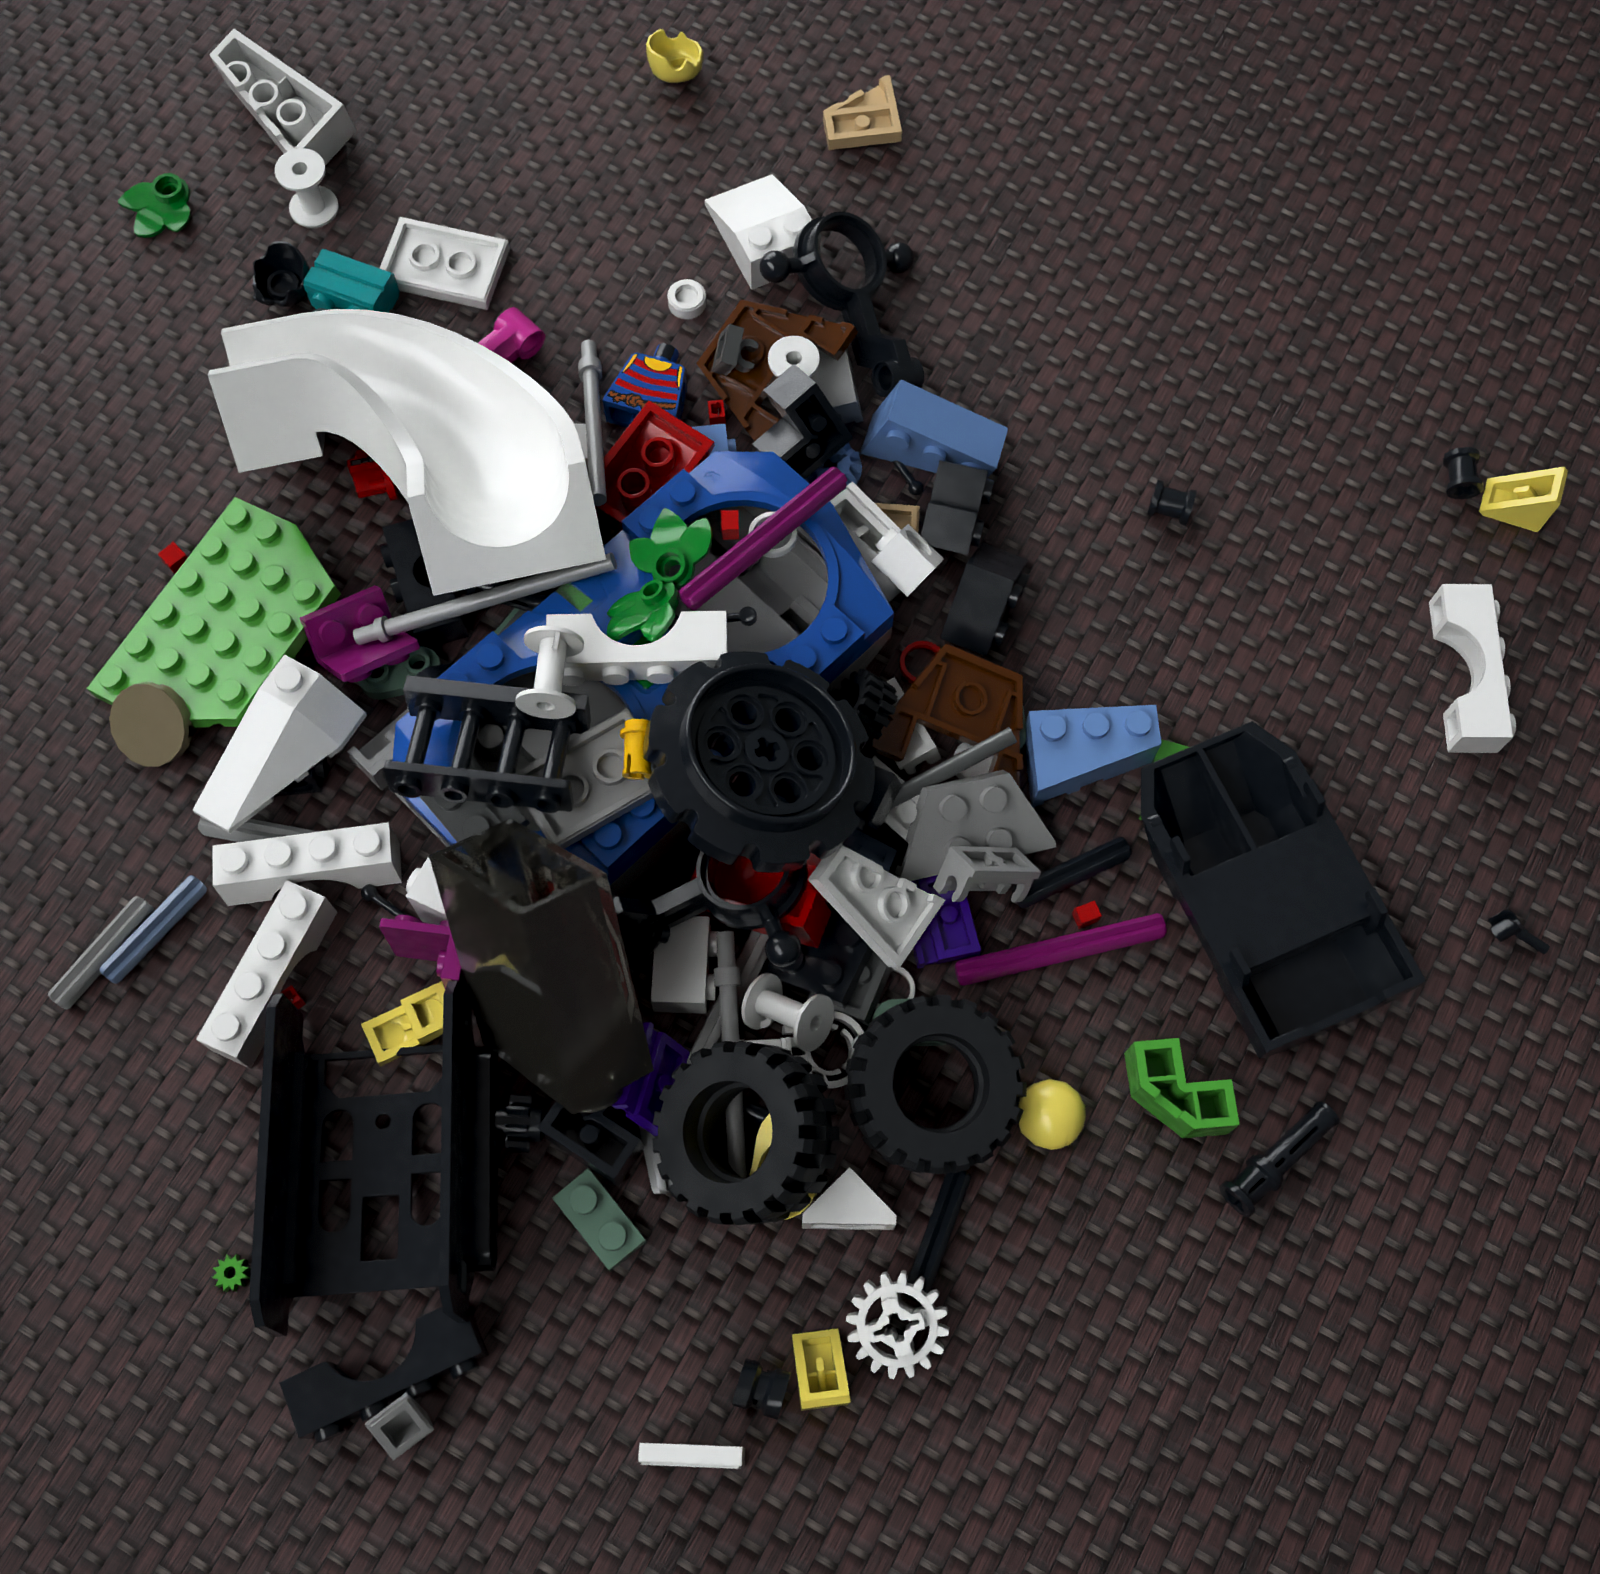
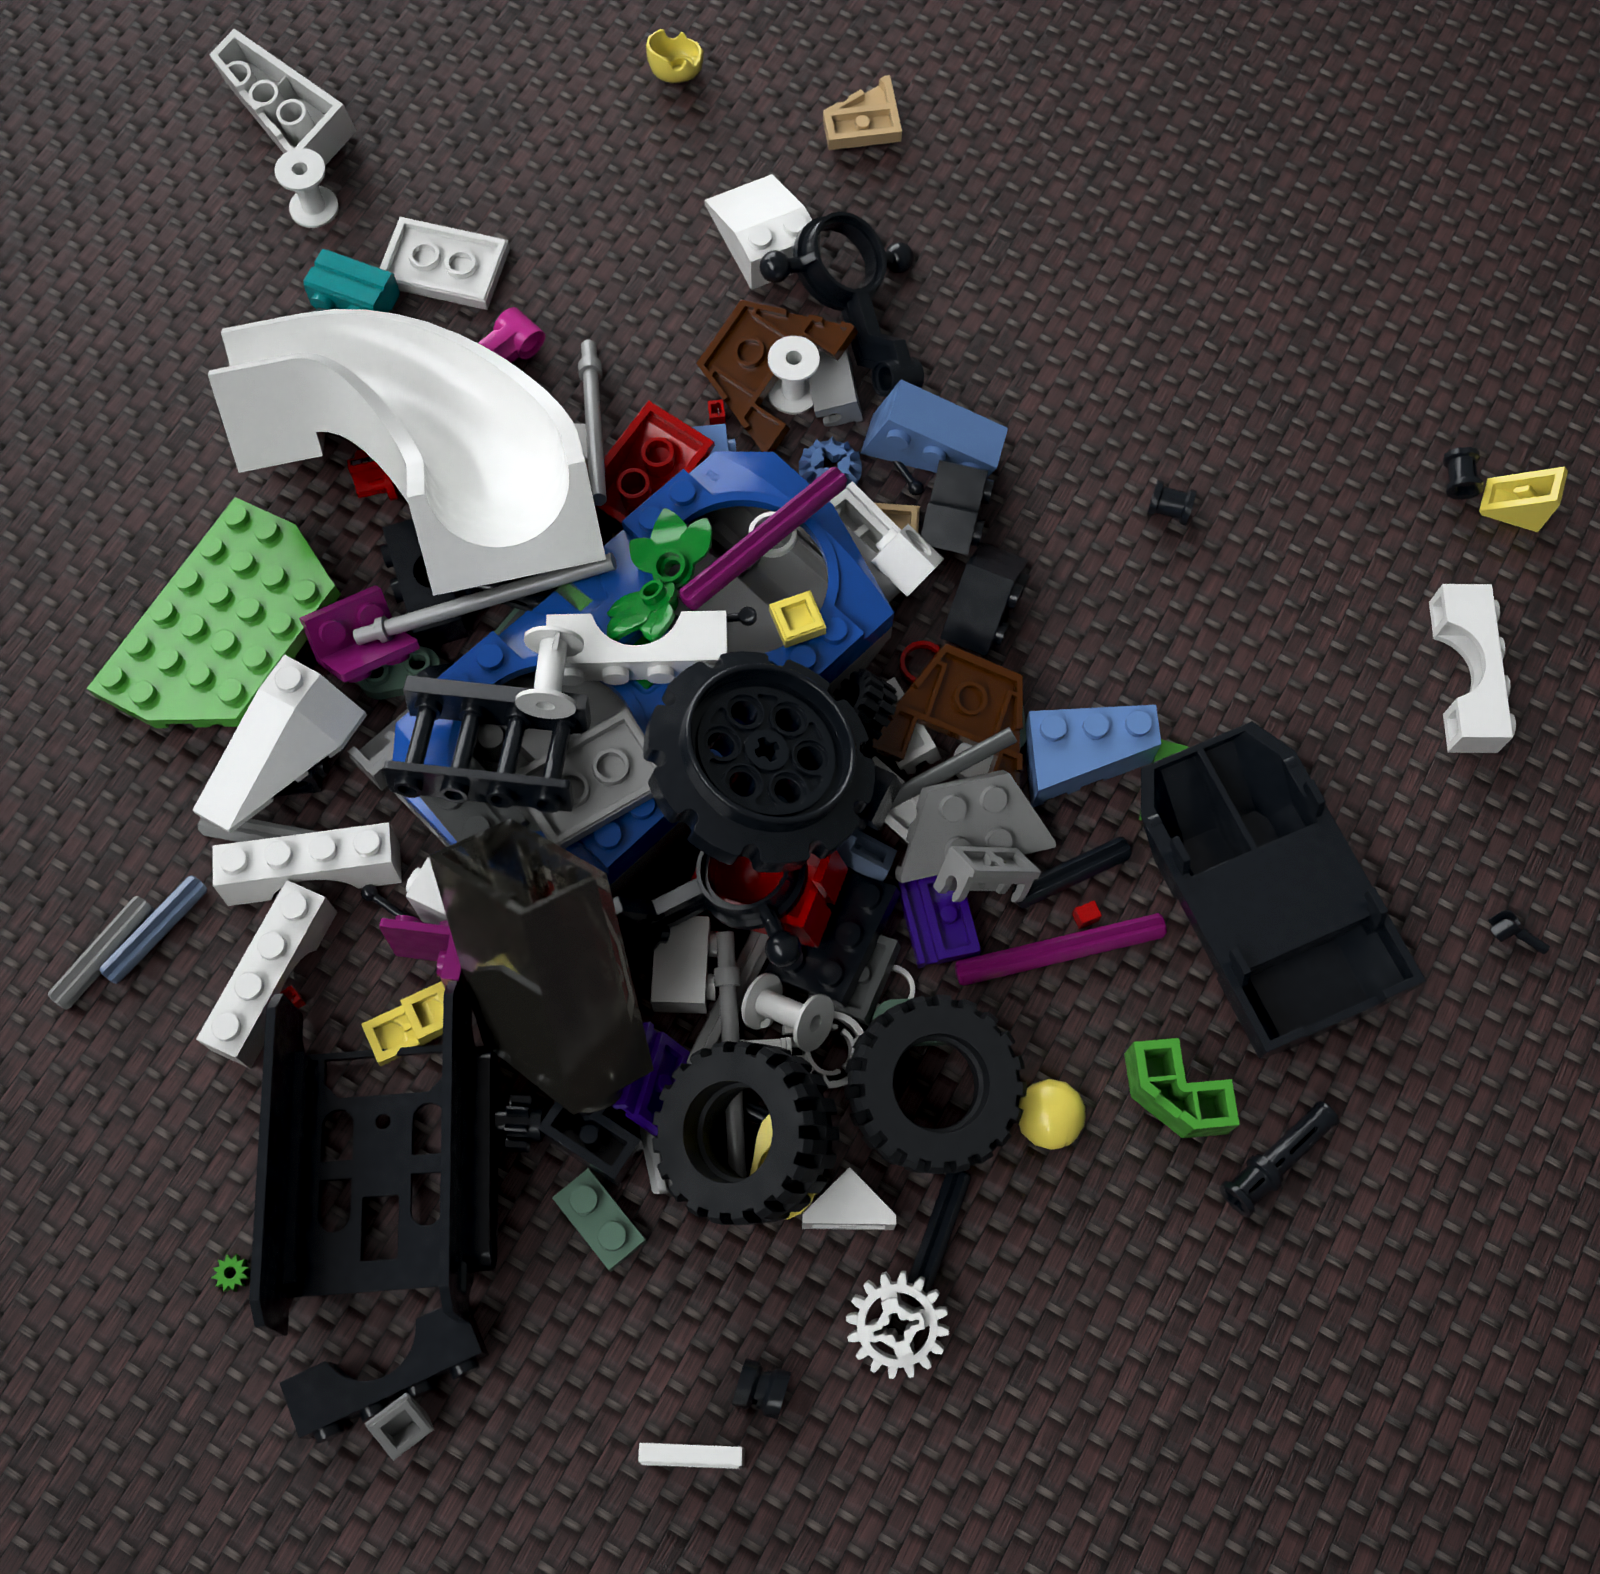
dark tan tile [109,682,192,767] -> none
green plate [118,173,191,238] -> none
red piece [158,542,188,574] -> none
black hair [252,241,310,307] -> none
torso [603,343,687,428] -> none
yellow pin [620,719,652,780] -> none
white tile [667,279,706,319] -> none
dark grey tile [711,324,758,376] -> none
red piece [721,510,739,540] -> none
black brick [752,364,853,479] -> none
light yellow slope [792,1328,850,1411] -> none
white wing [808,845,945,968] -> none
none -> light yellow tile [769,590,826,648]

